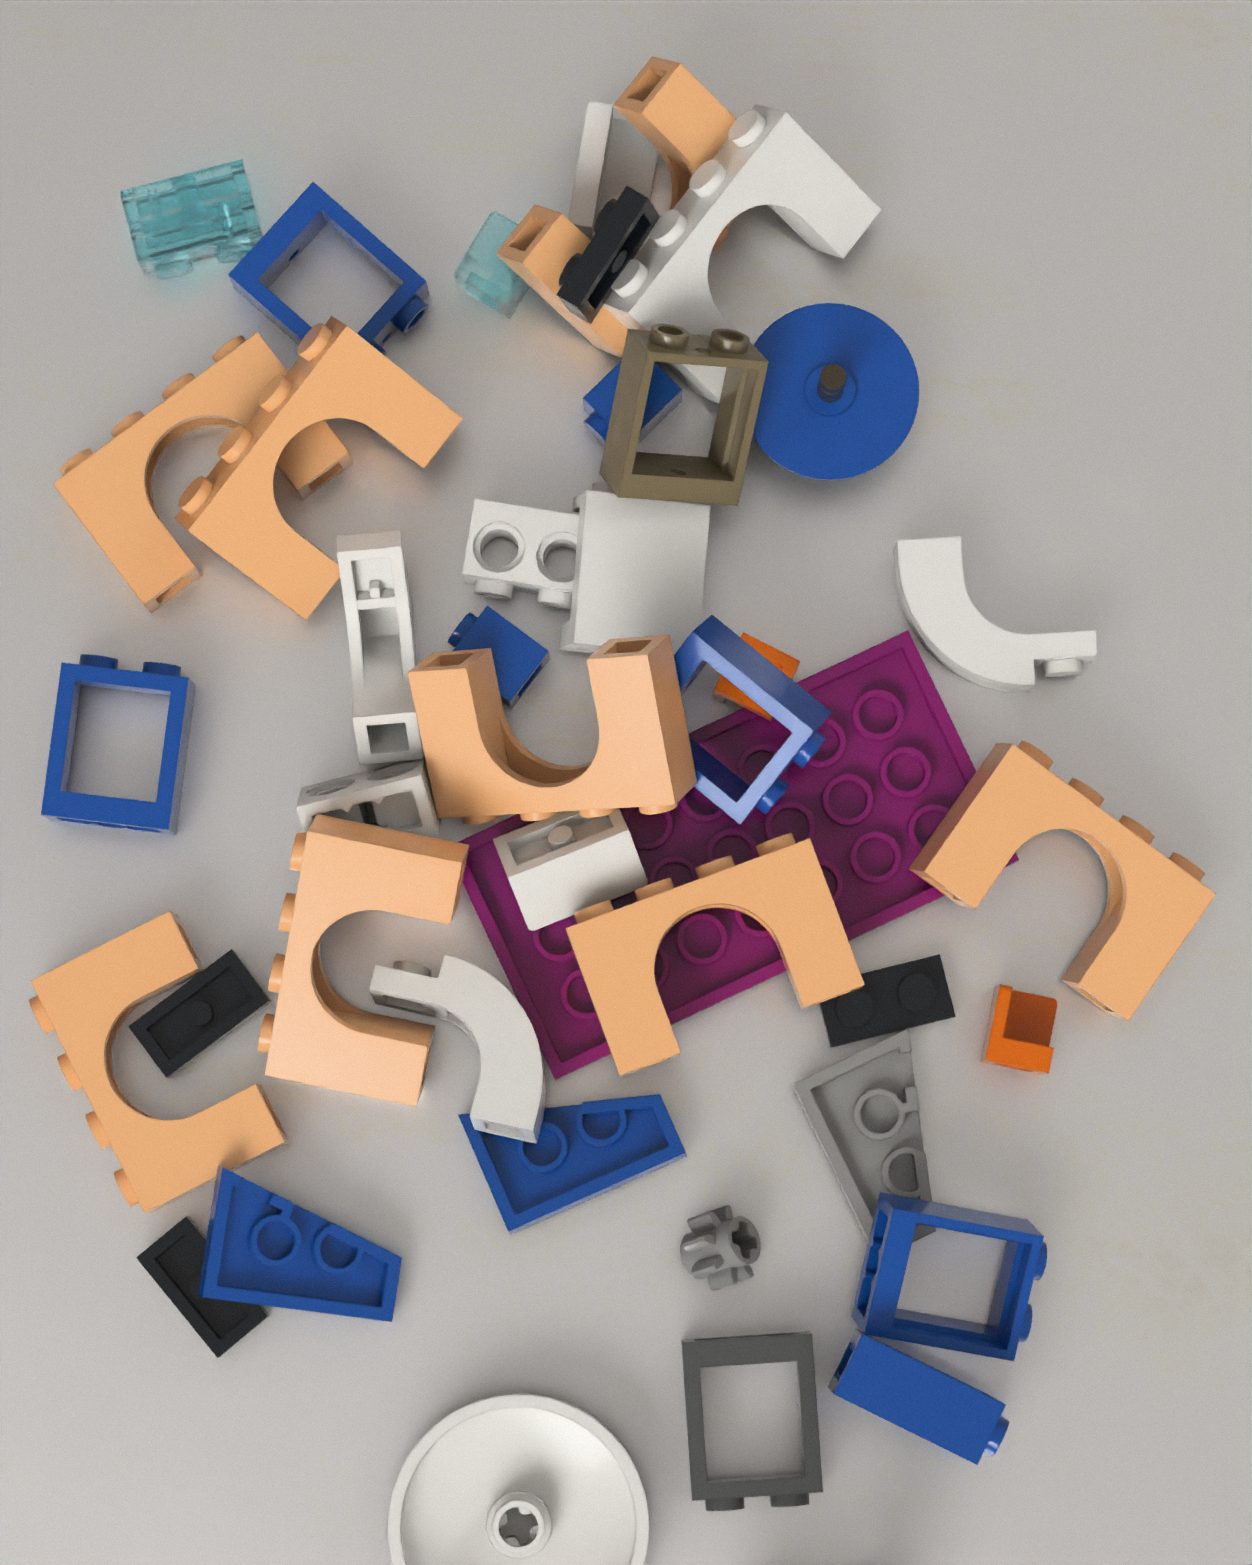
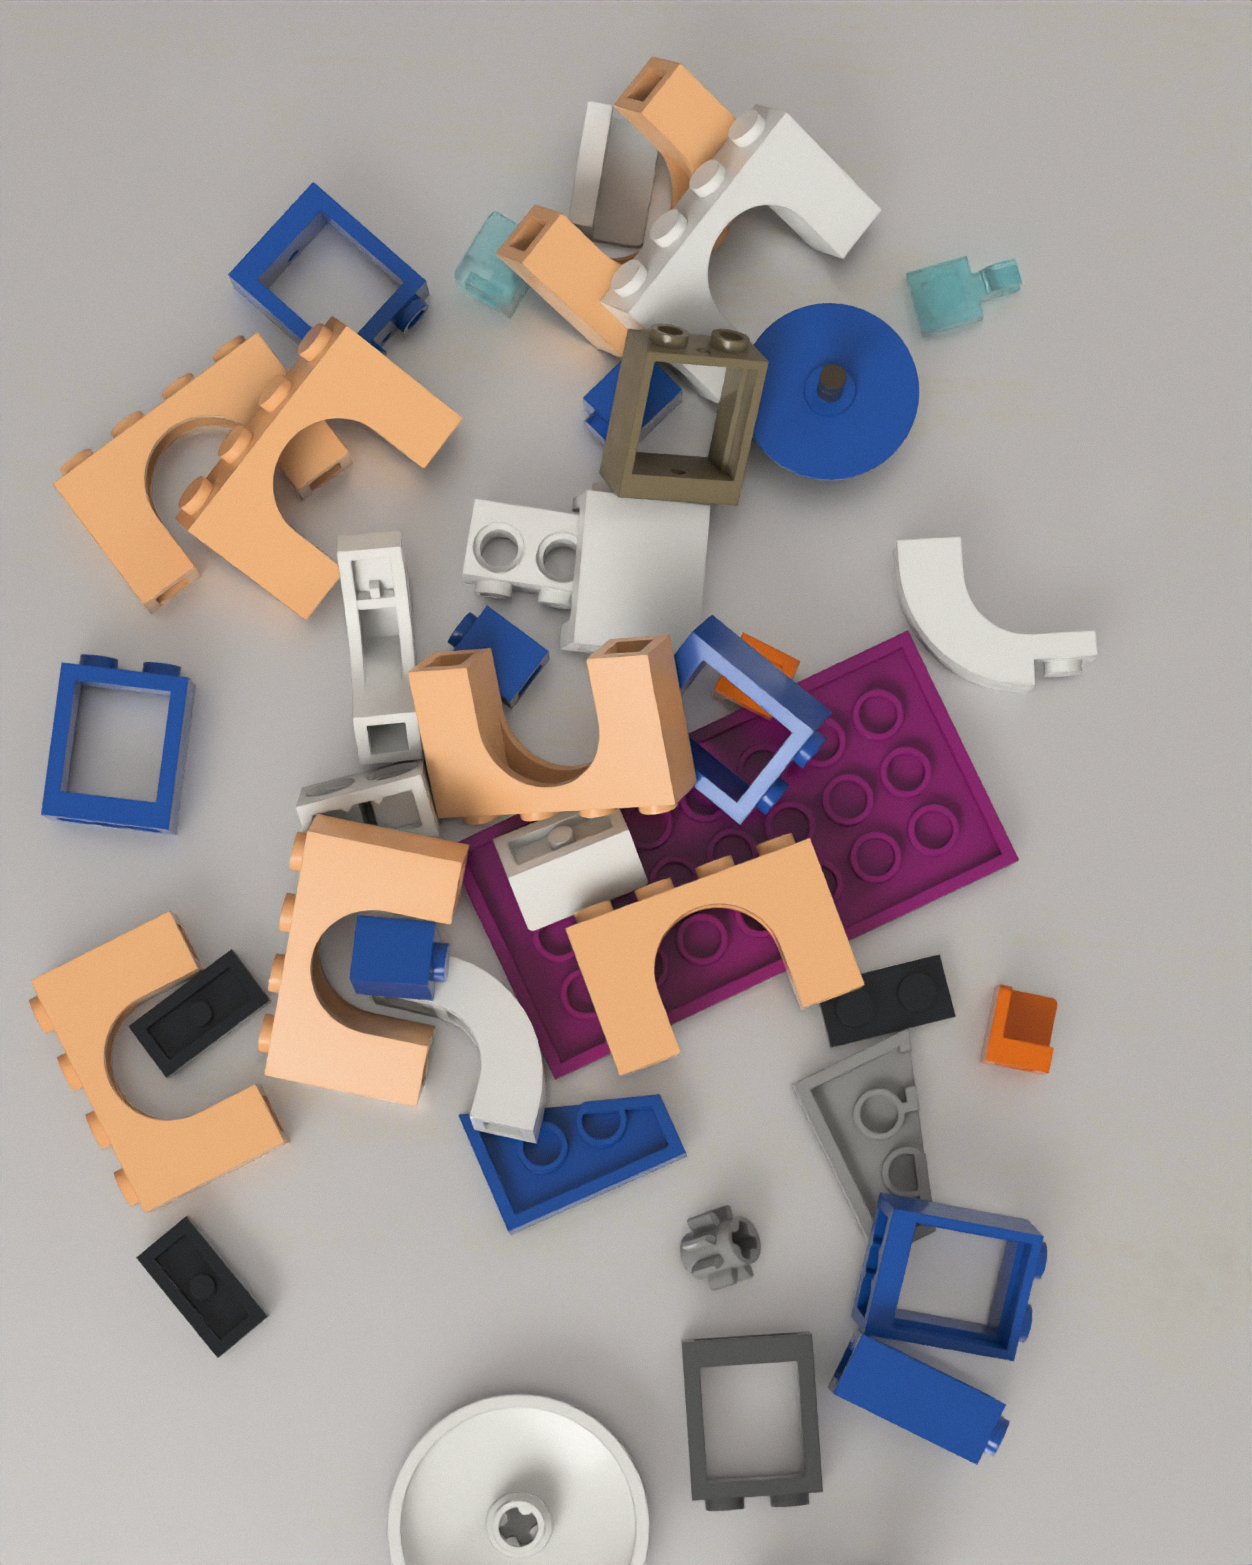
clear light blue brick [120,159,264,280] -> none
blue wing [198,1166,402,1322] -> none
black plate [556,186,660,324] -> none
light nougat arch [909,740,1216,1021] -> none
none -> blue brick [349,915,450,1001]
none -> clear light blue plate [906,256,1022,337]

